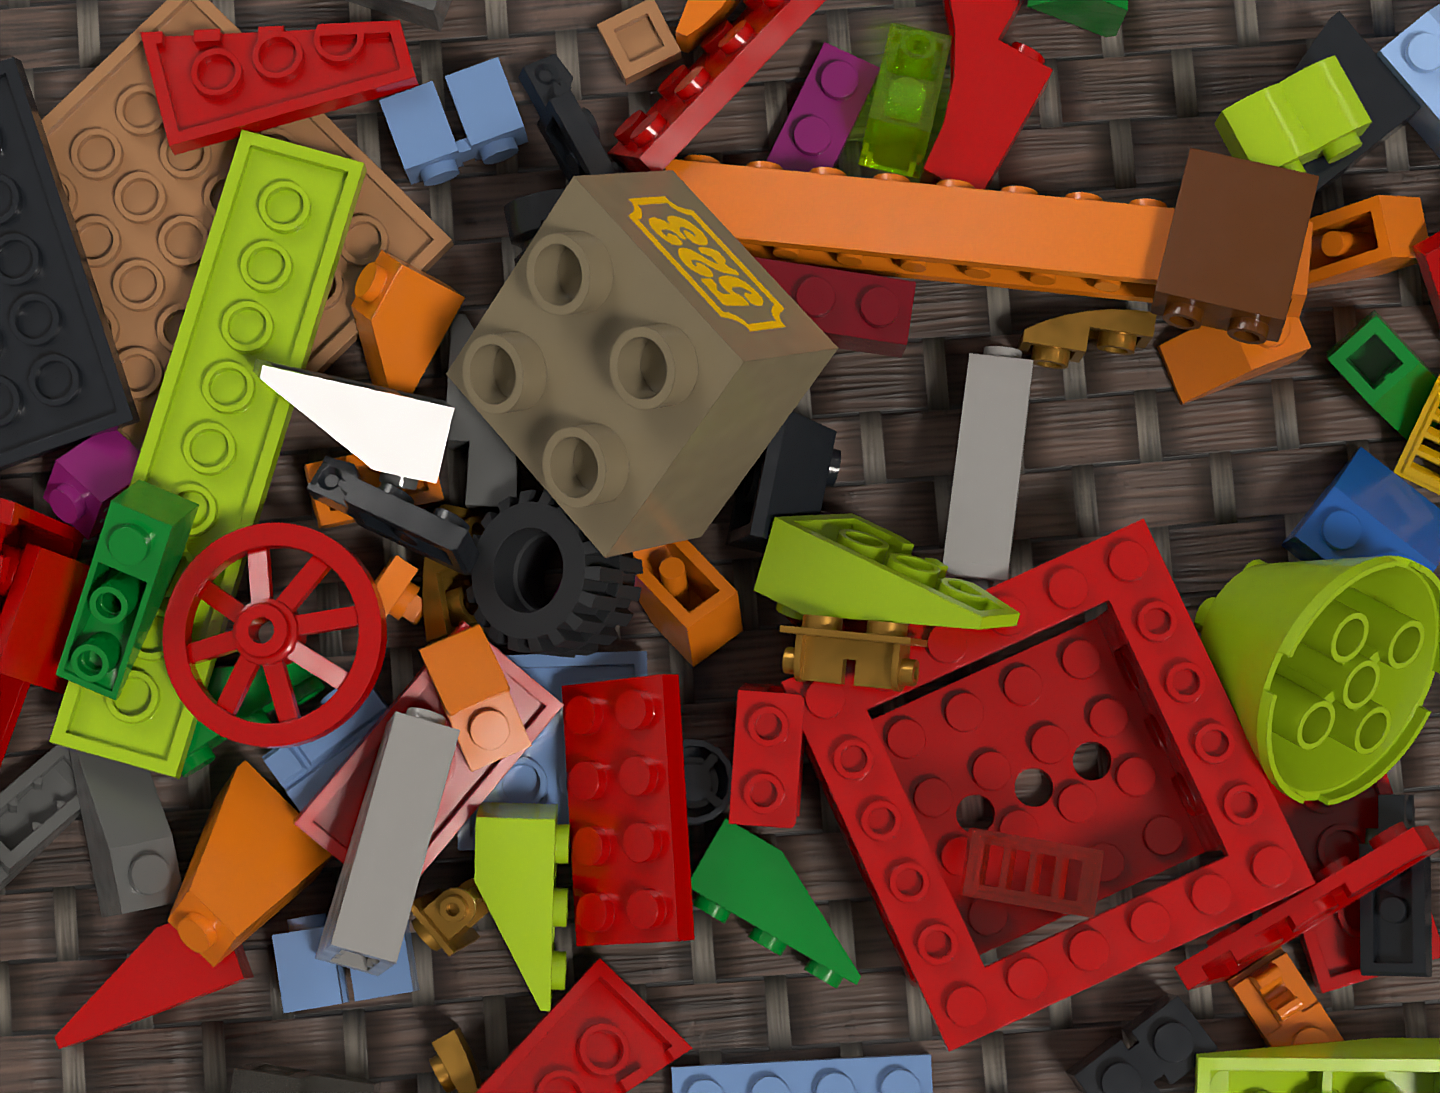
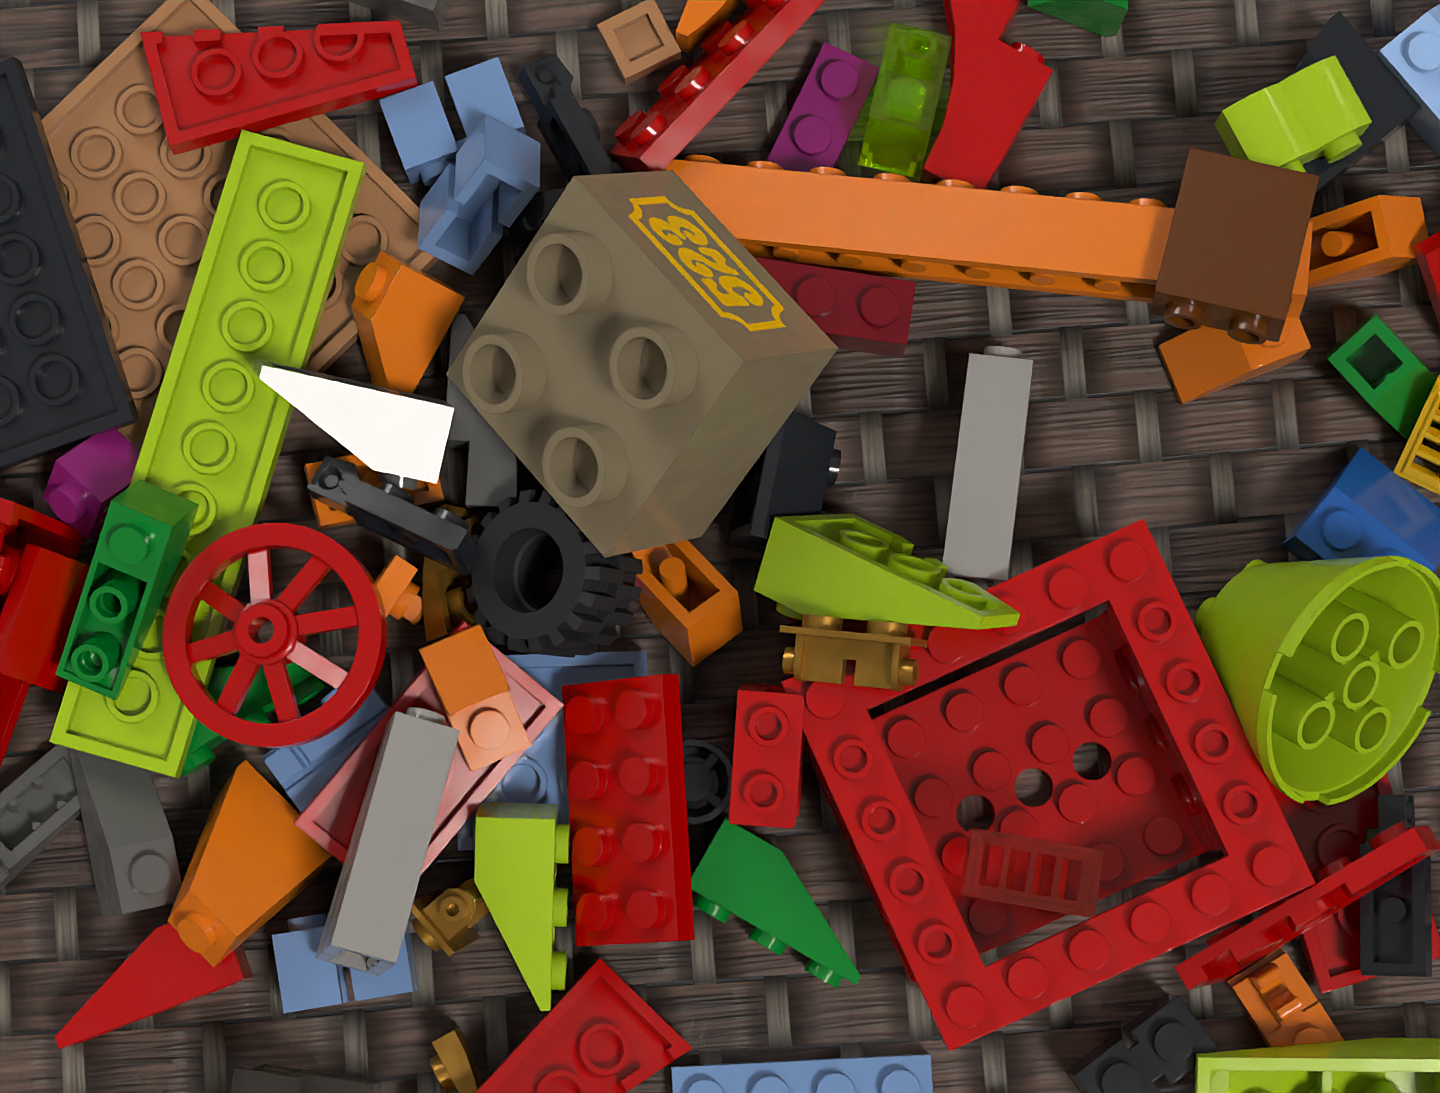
pearl gold slope [1017,309,1157,369] -> none
none -> medium blue piece [417,114,541,276]

